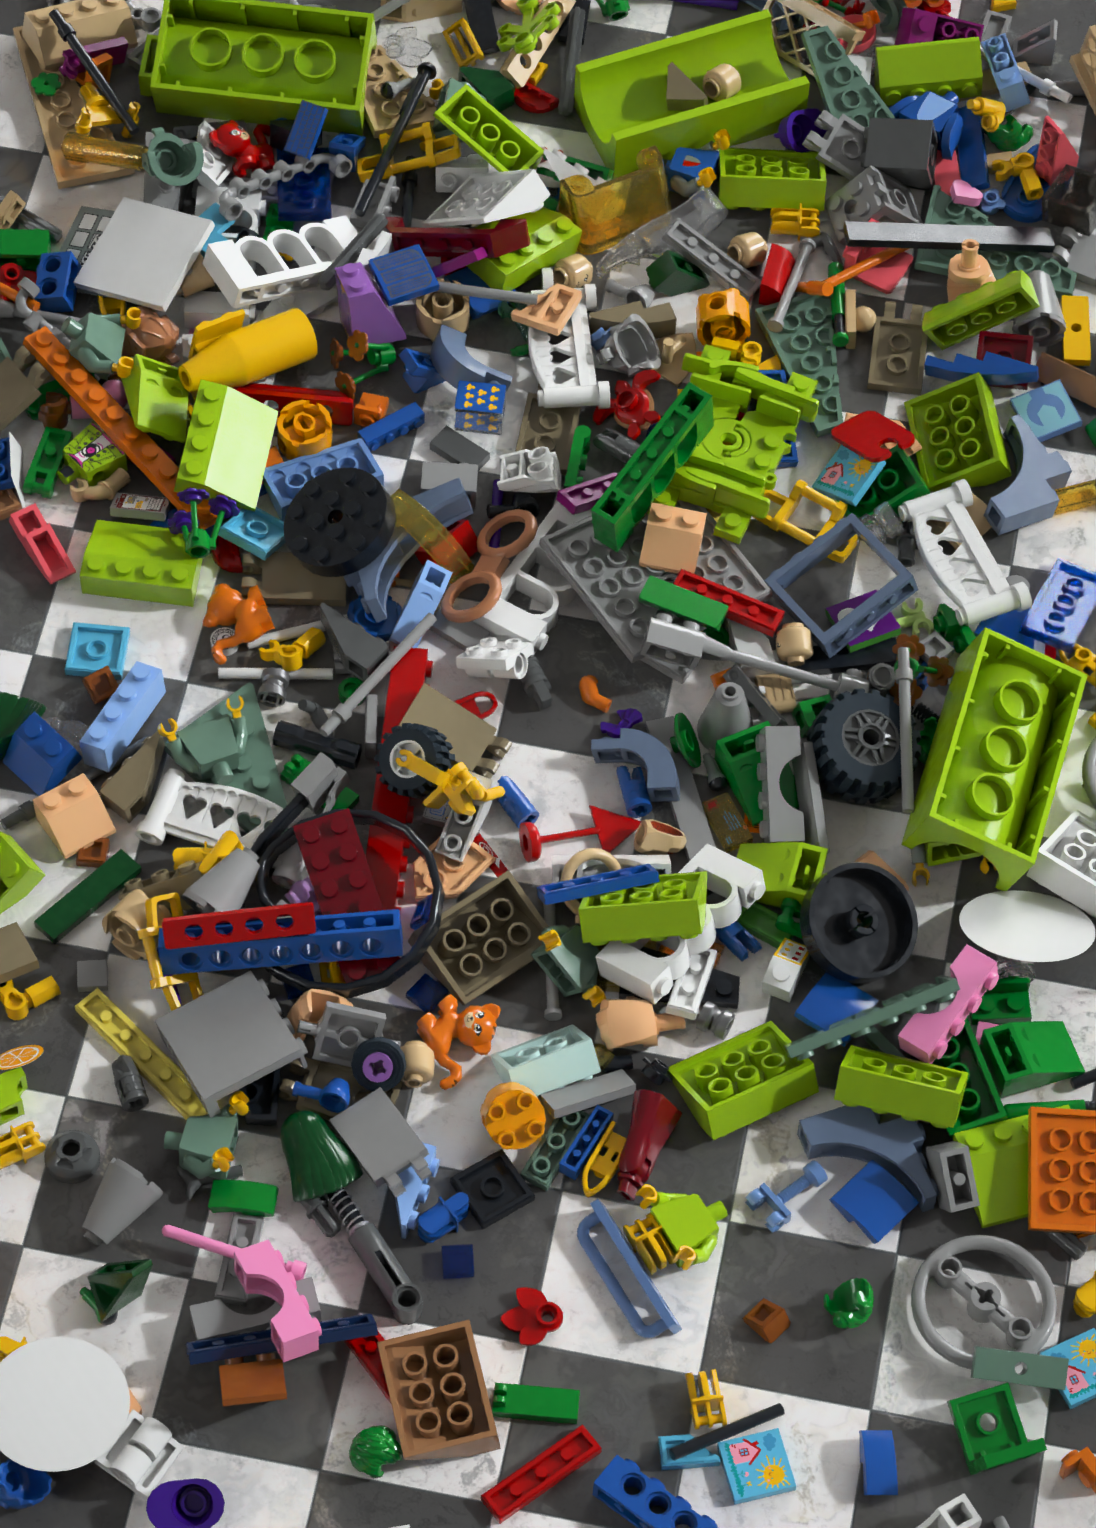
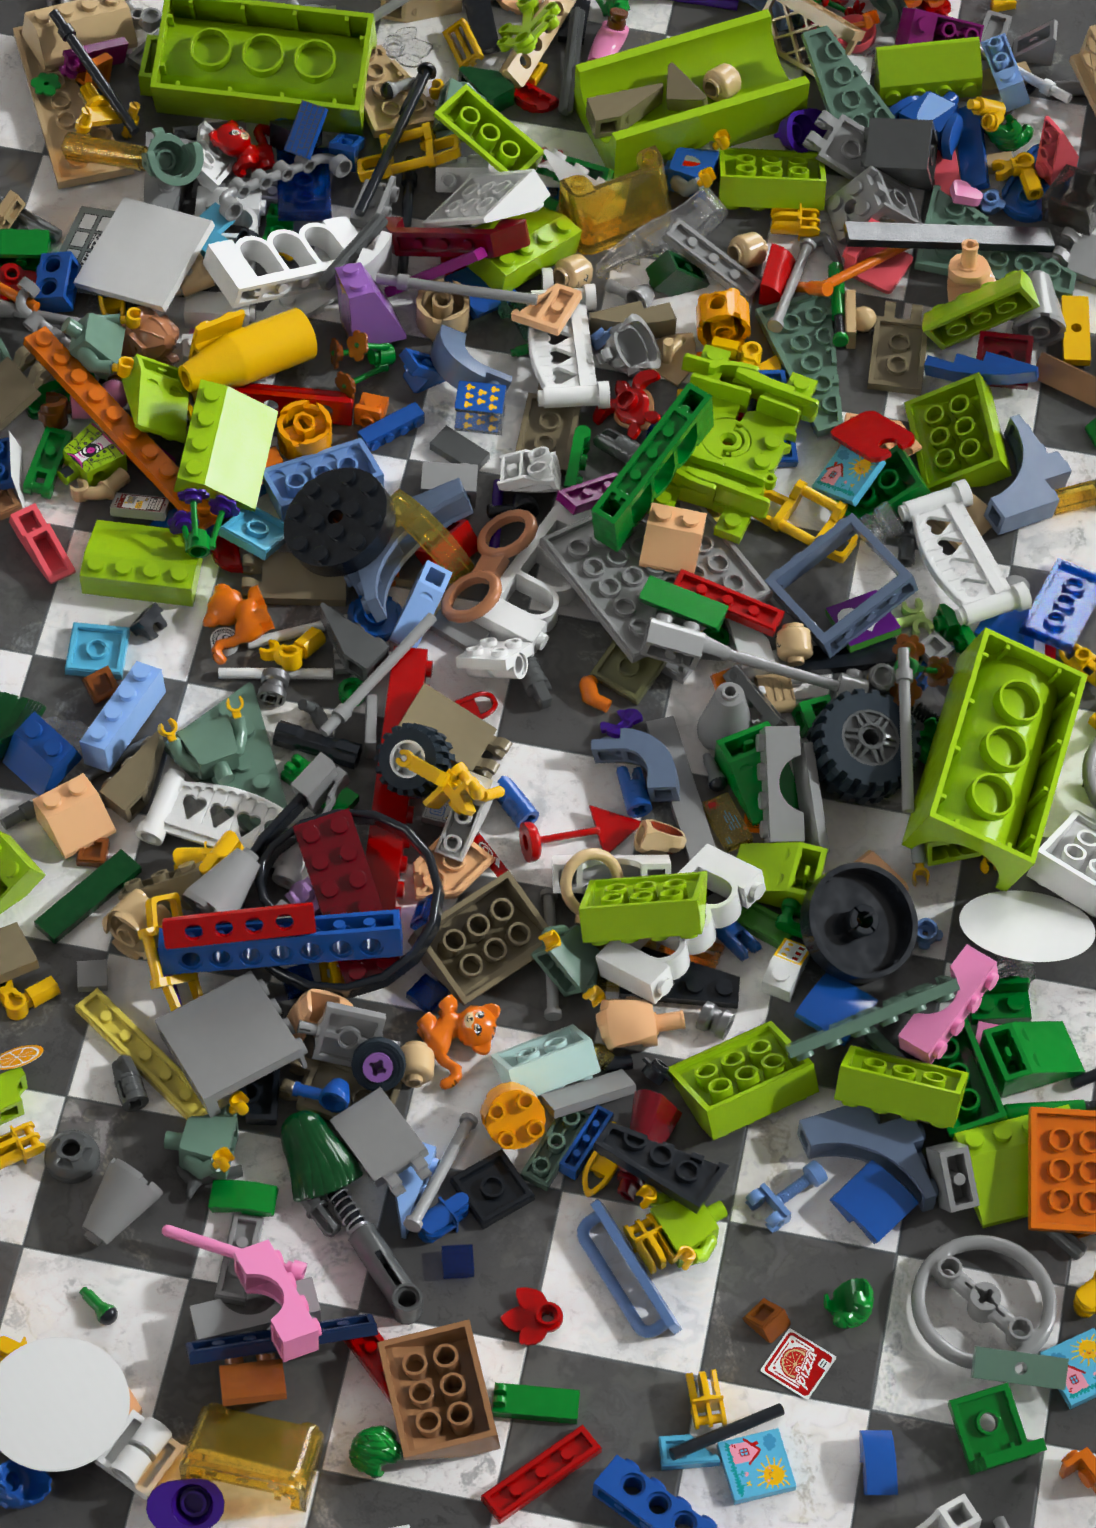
dark green slope [87,1259,153,1322] -> none
blue tile [368,244,439,306] -> none
blue tile [537,864,659,905] -> none
white tile [666,948,717,1020] -> none
green dish [670,713,701,768] -> none
tile [1010,379,1082,443] -> none
none -> black tile [130,602,168,641]
none -> clear yellow windscreen [179,1402,324,1512]
none -> light grey bar [403,1112,478,1233]
none -> bright pink piece [586,7,629,62]
none -> dark tan slope [586,83,663,139]
none -> olive tile [590,640,668,705]
none -> black wing [592,1122,729,1214]
none -> sticker [760,1329,836,1400]
none -> medium blue plate [916,918,943,950]

